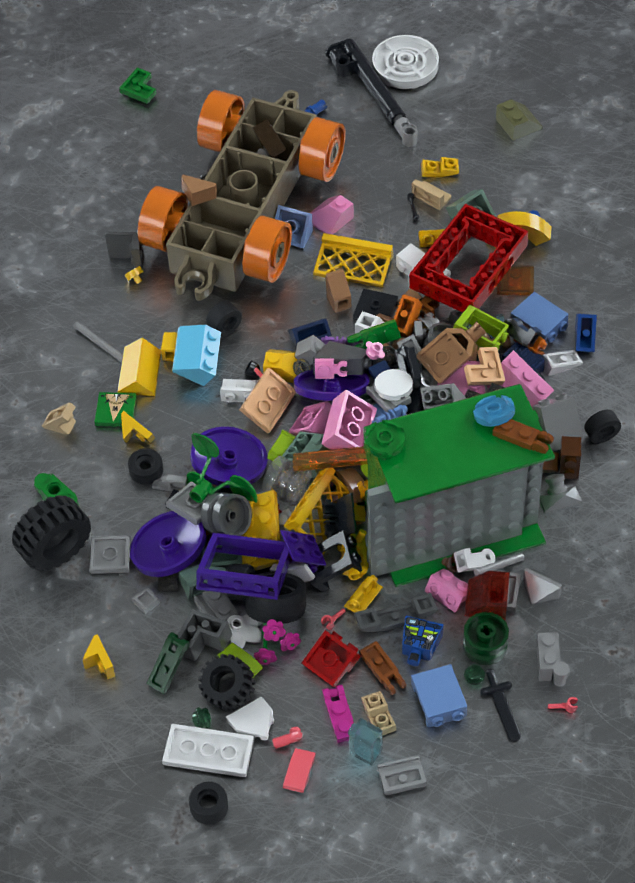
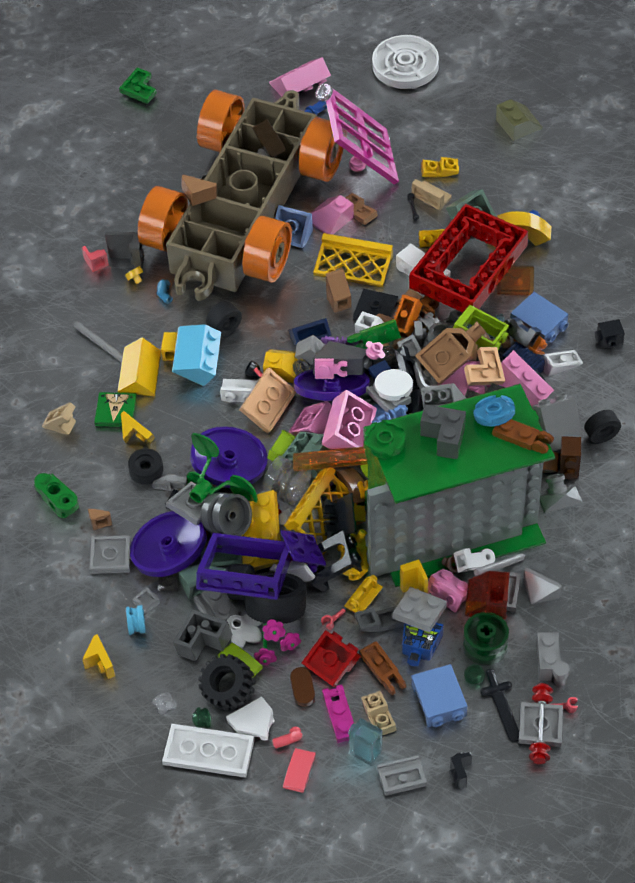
black tyre [12,495,91,571] -> none
dark green plate [146,632,190,694] -> none
black tyre [189,781,228,825] -> none
black piece [325,39,418,147] -> none
black plate [406,347,422,390] -> none
blue slope [575,314,597,352] -> none
none -> coral panel [82,246,109,272]
none -> medium nougat slope [88,509,112,530]
none -> medium azure wheel [126,605,146,635]
none -> clear plate [152,692,177,715]
none -> dark azure arm [157,279,173,304]
none -> bright pink slope [269,57,331,96]
none -> reddish brown tile [290,667,315,707]
none -> dark pink door [316,83,399,185]
none -> medium nougat slope [345,193,378,225]
none -> bright pink plate [349,156,366,172]
none -> light grey plate [392,587,447,633]
none -> yellow panel [400,559,428,593]
none -> dark grey brick [420,404,466,459]
none -> black bracket [449,752,472,789]
none -> light grey plate [519,683,563,764]
none -> black brick [595,319,625,349]

